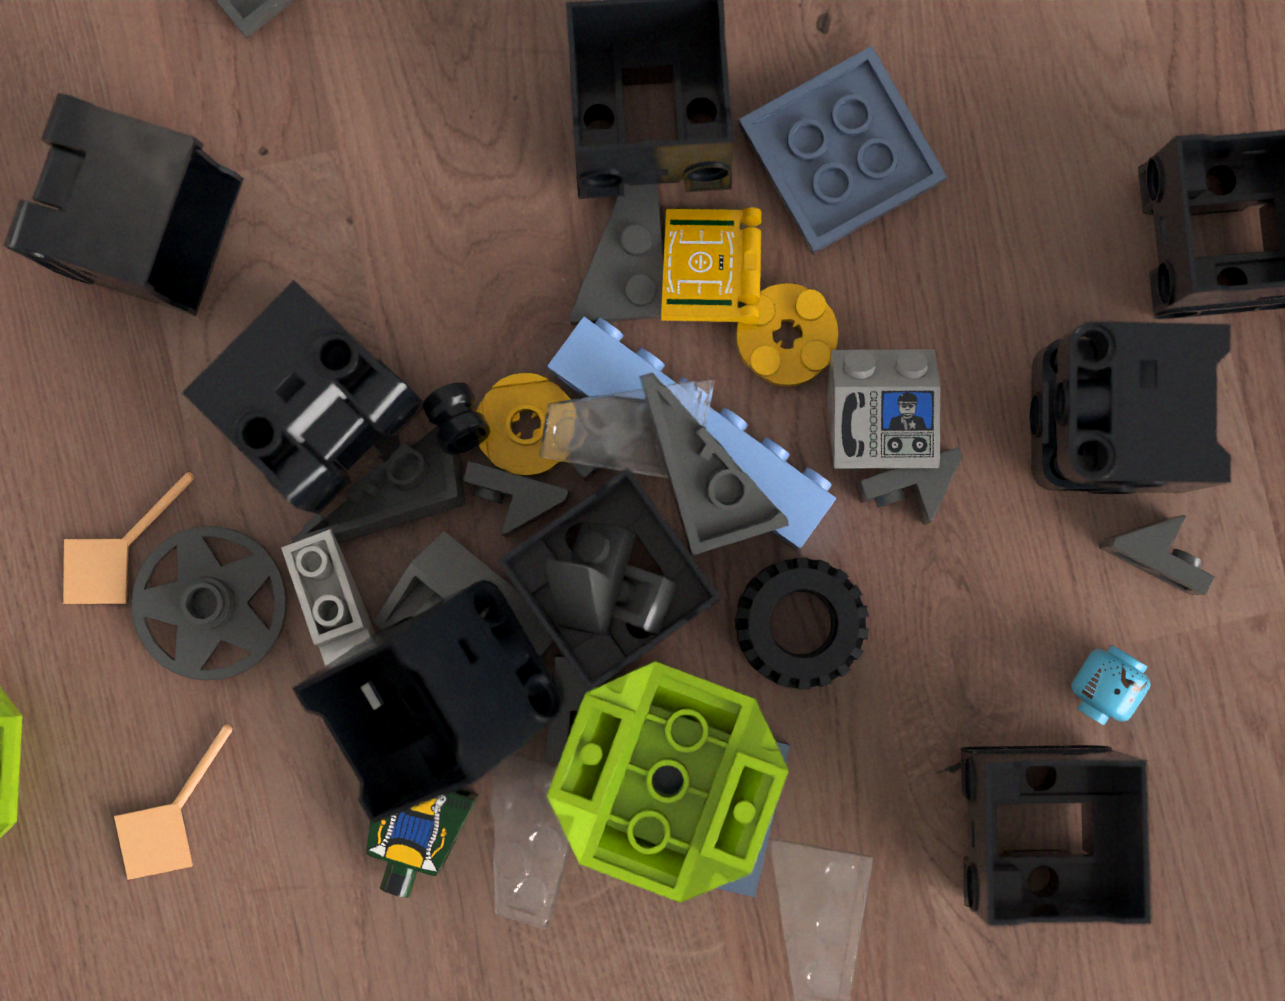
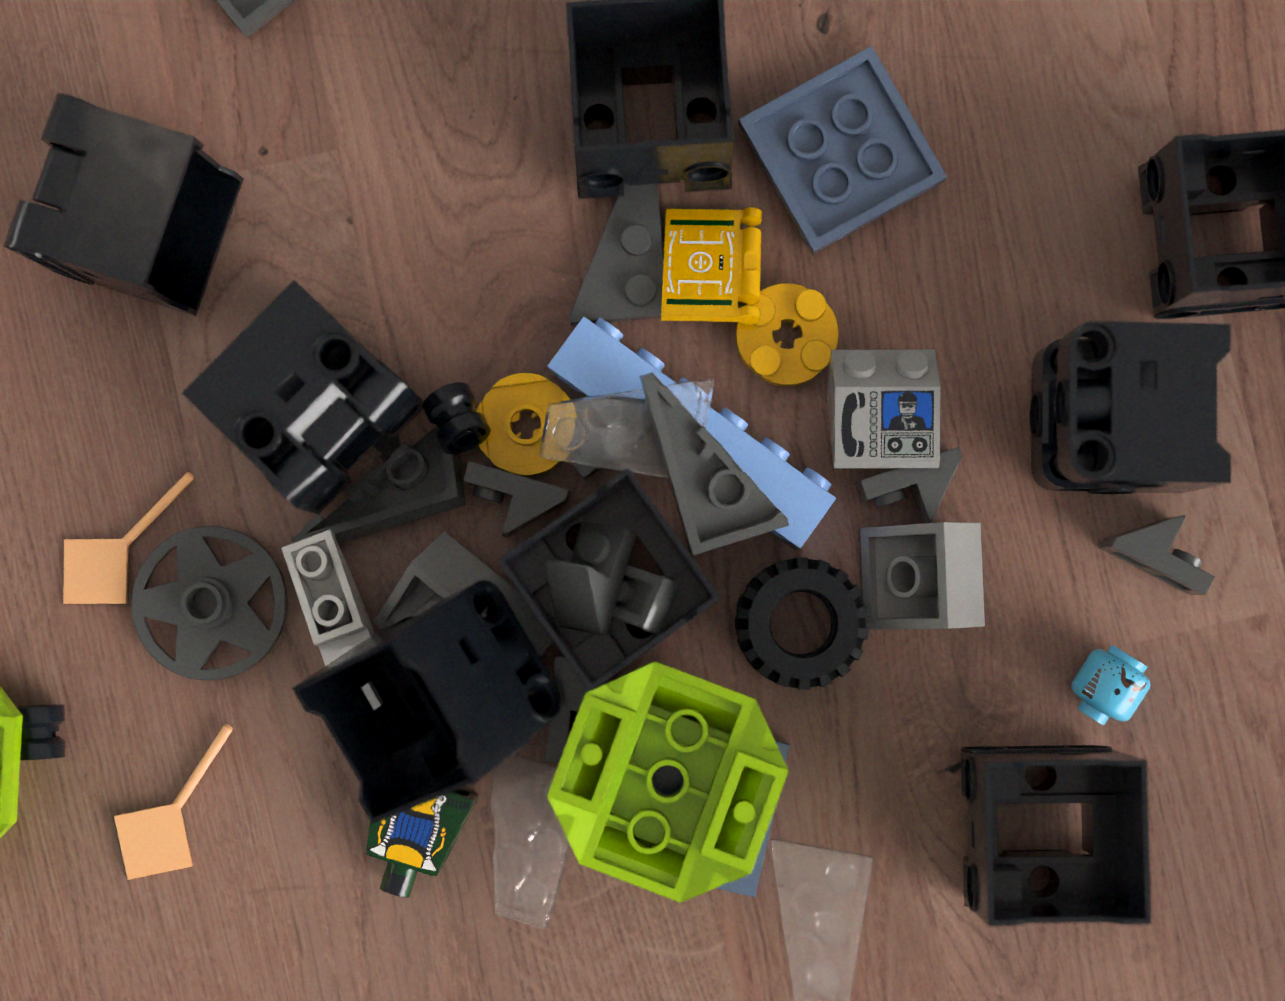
none -> black wheel [16,704,65,760]
none -> light grey slope [860,522,985,630]

